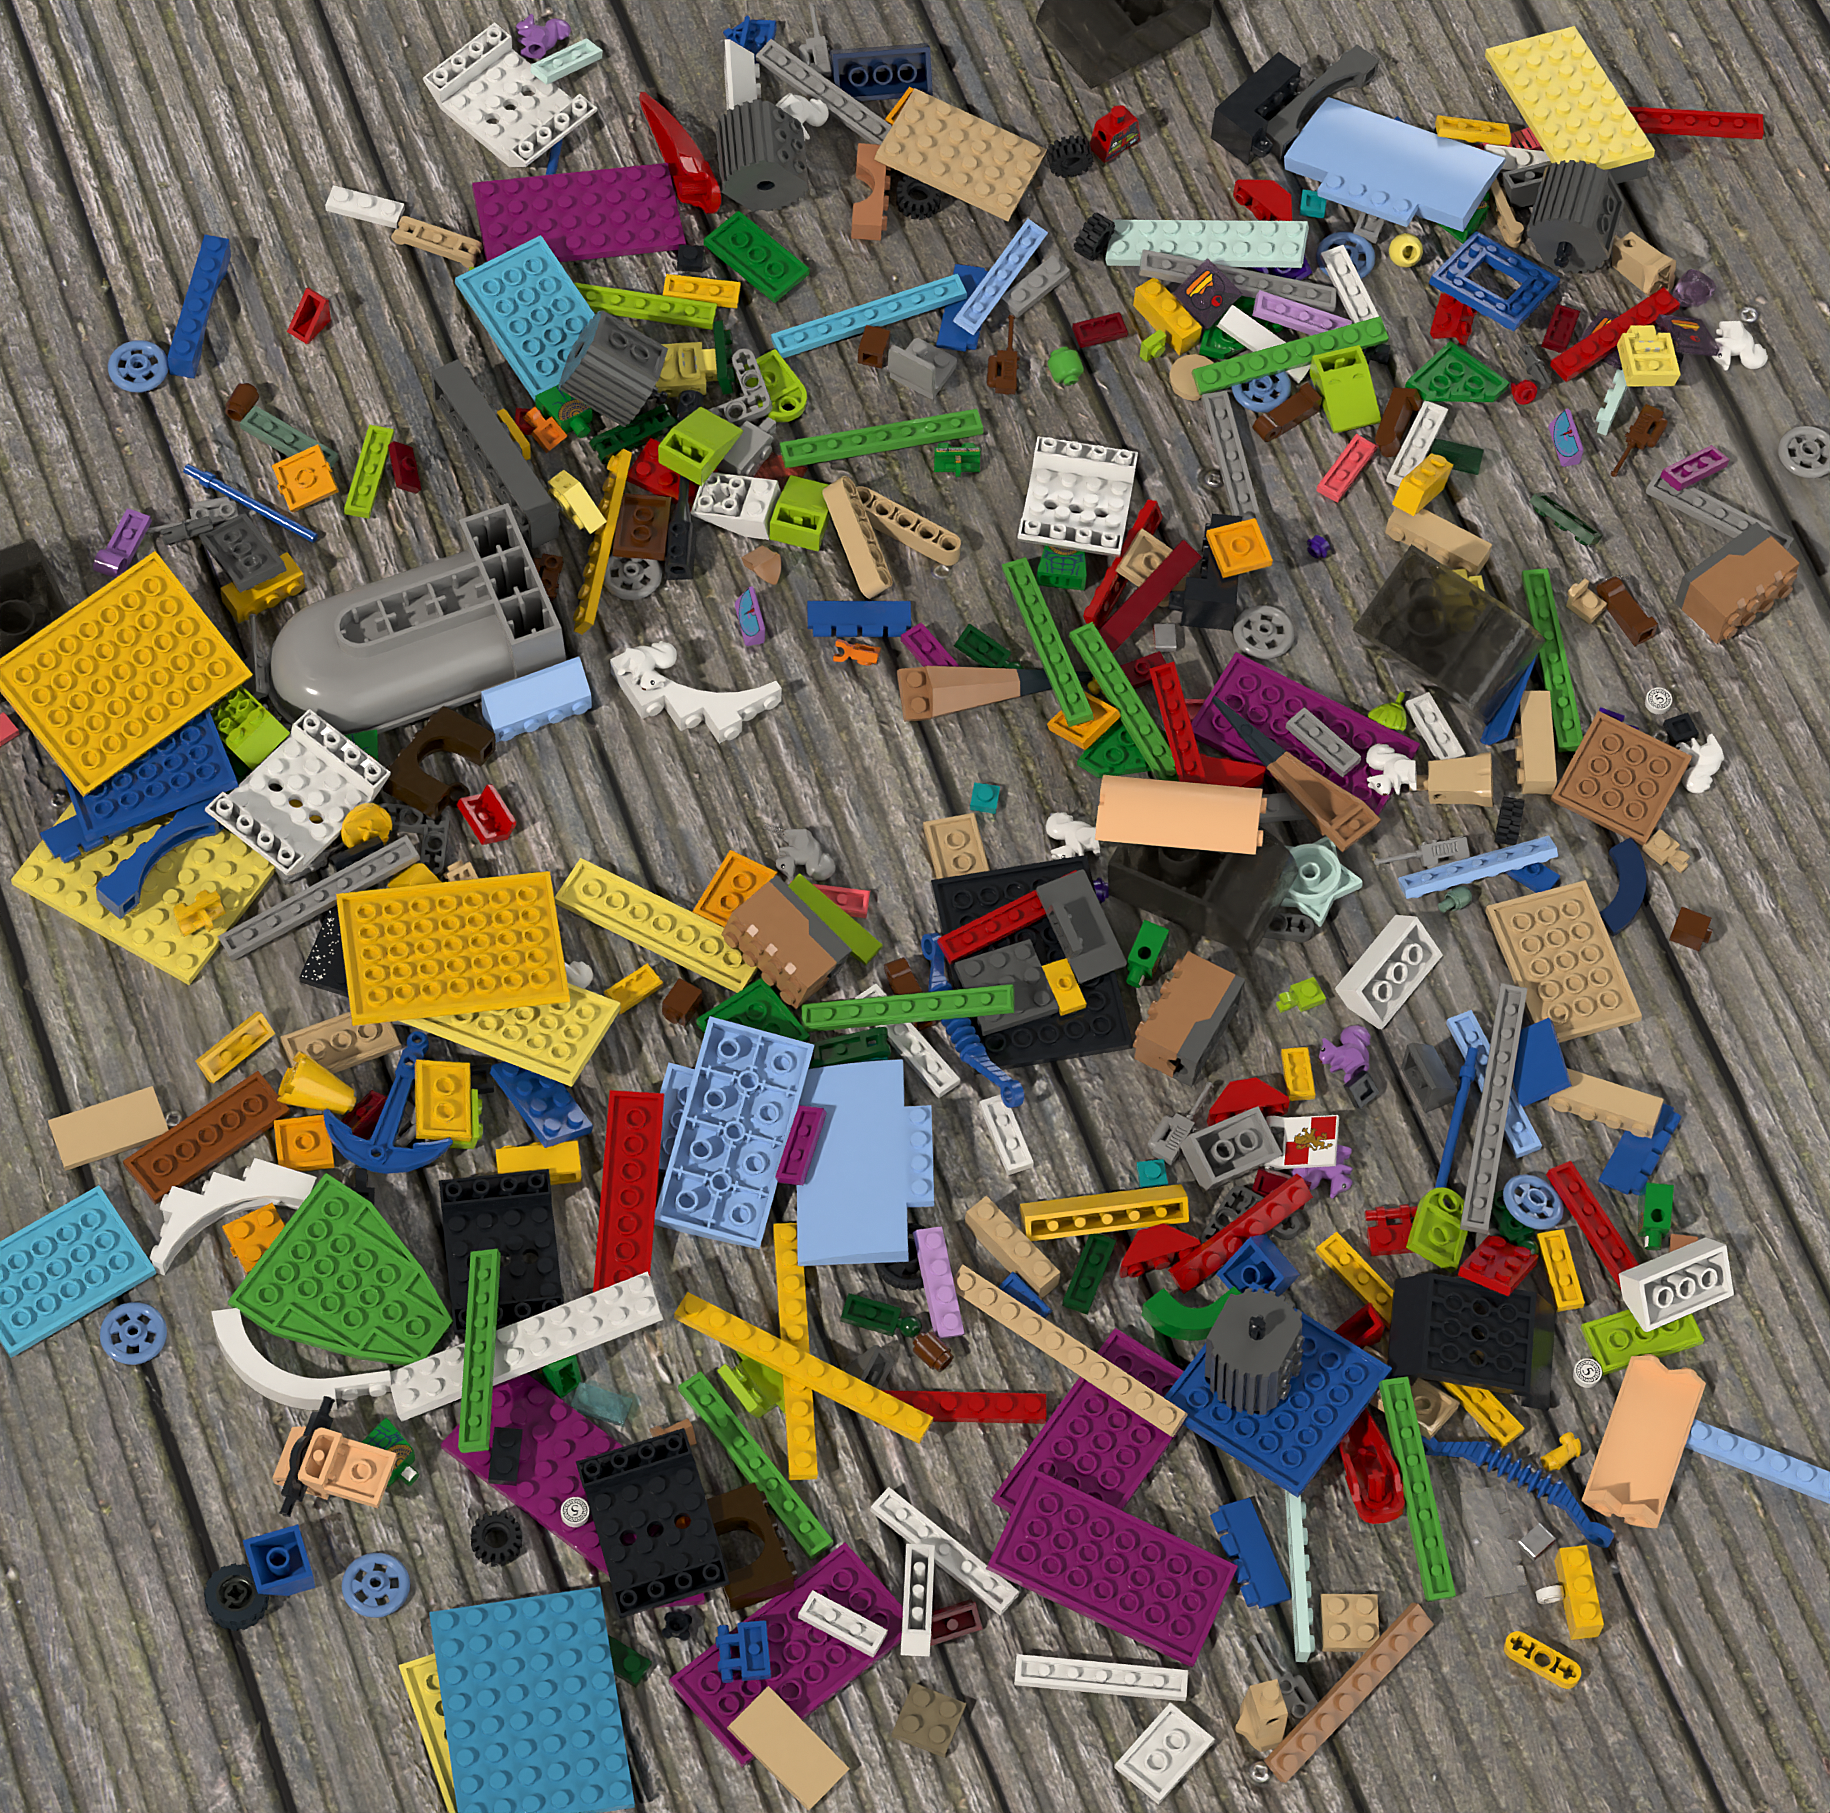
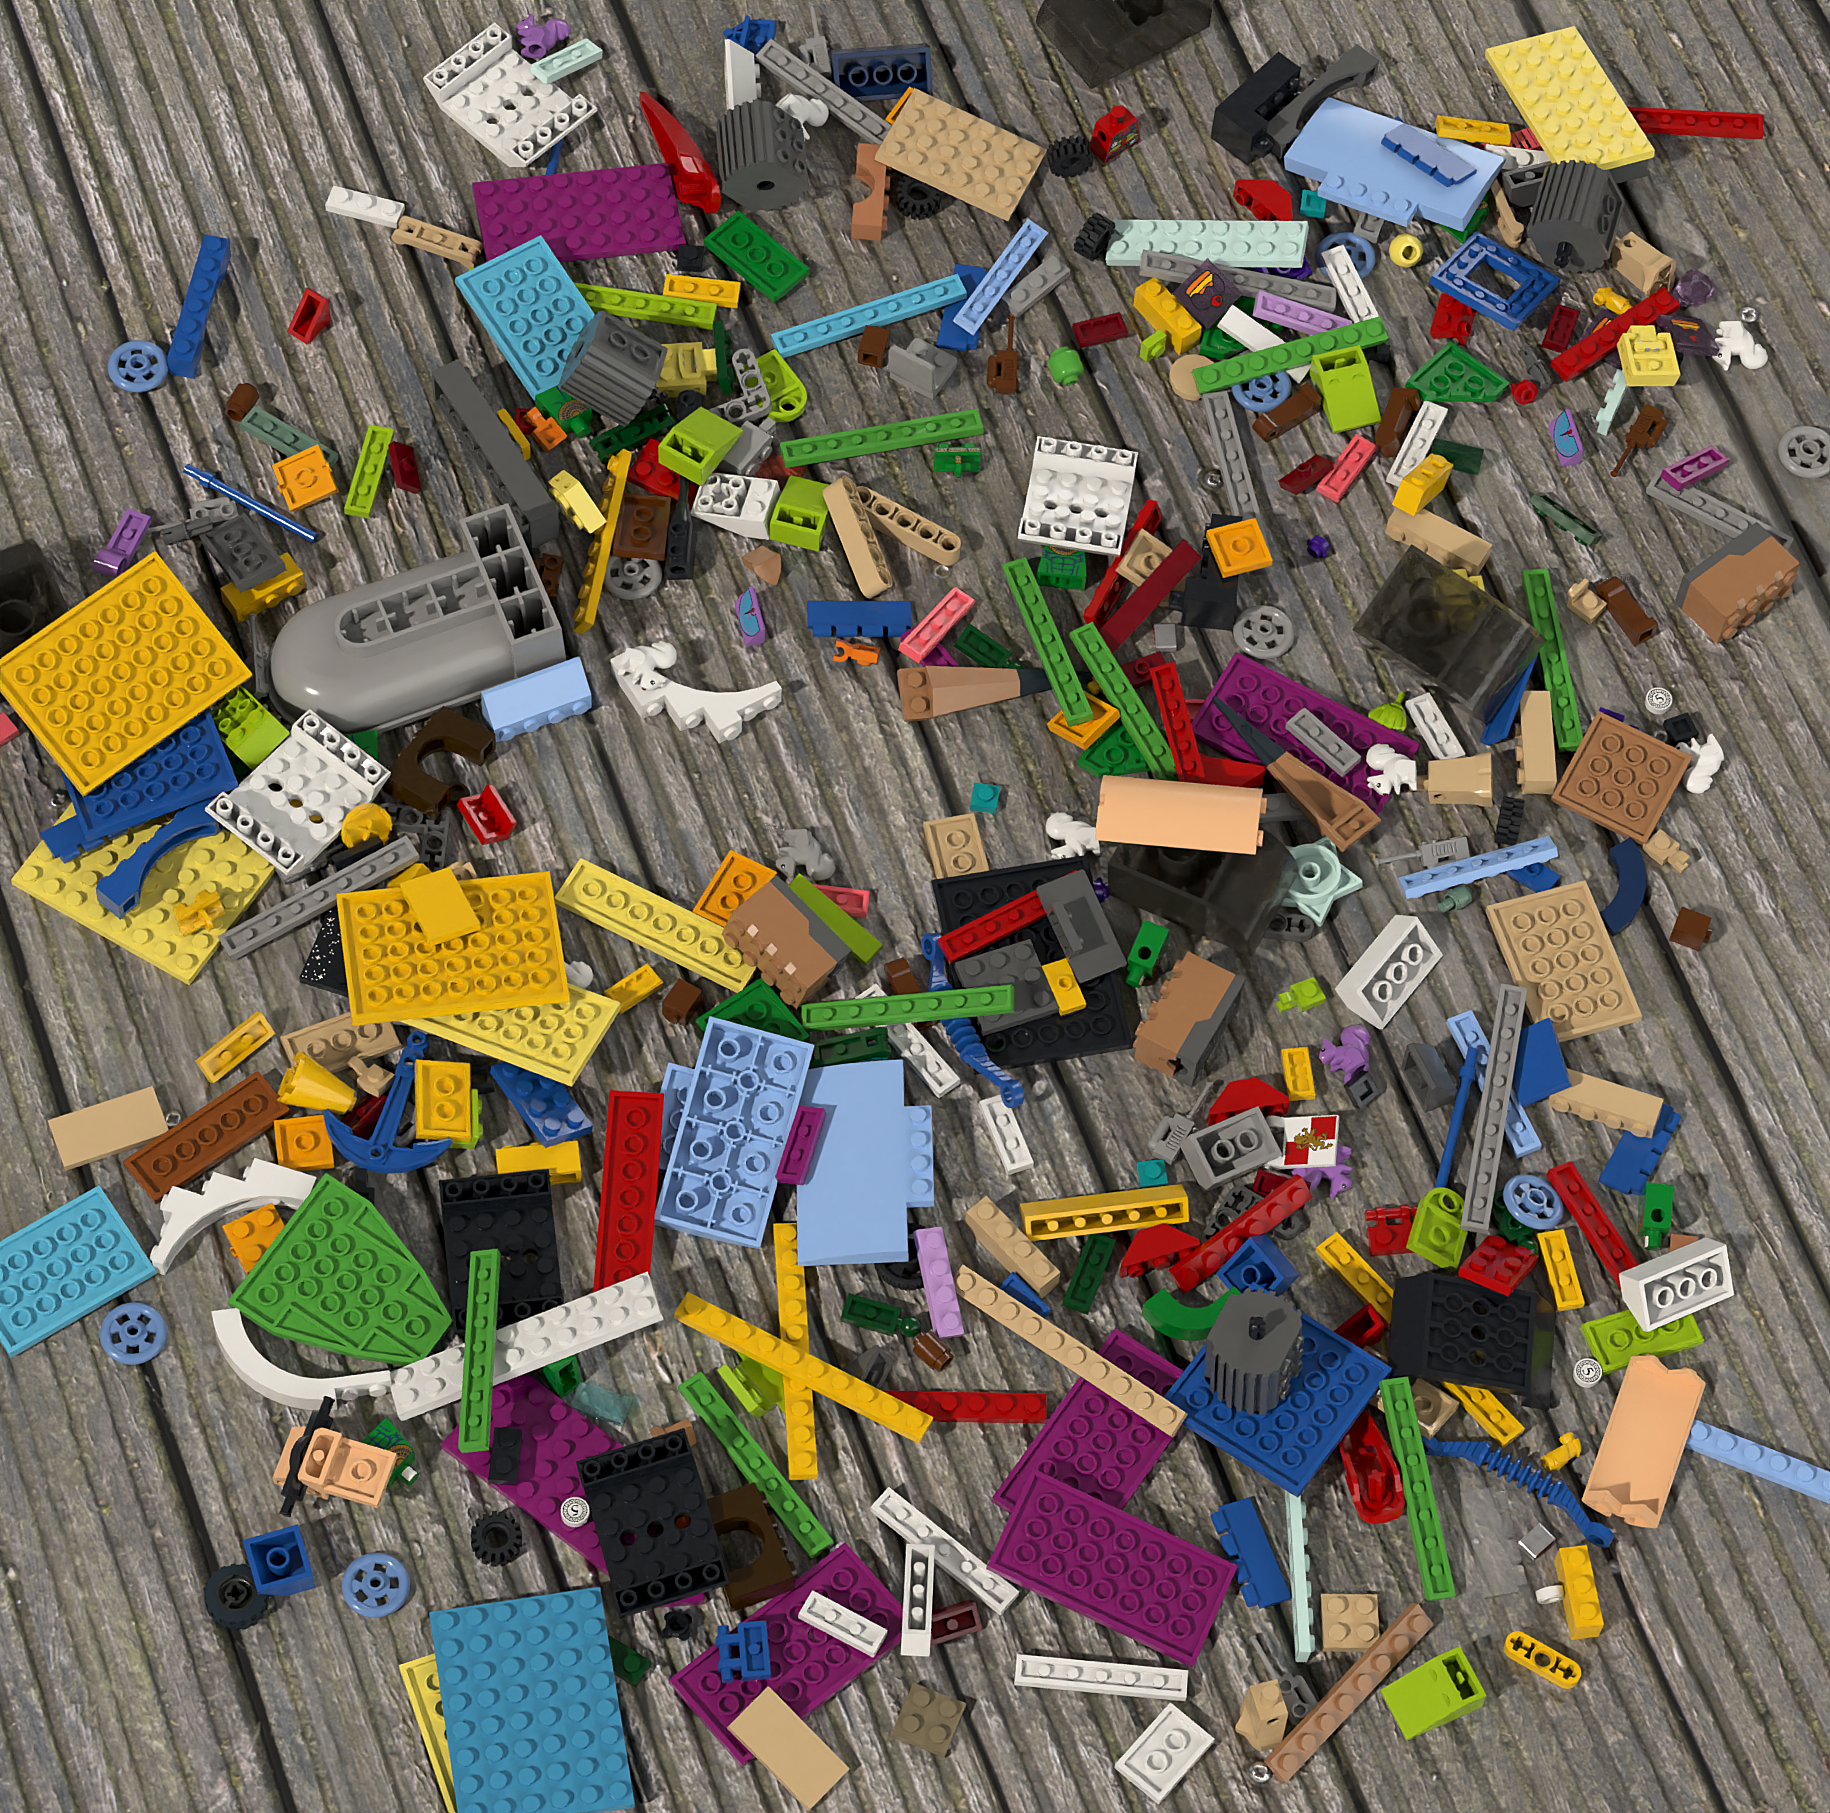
none -> tan plate [347,1057,395,1098]
none -> yellow tile [400,867,481,947]
none -> coral tile [898,587,976,664]
none -> dark red plate [1278,454,1334,495]
none -> lime slope [1380,1646,1487,1741]
none -> windscreen [1381,123,1477,187]
none -> yellow arm [1593,287,1633,316]

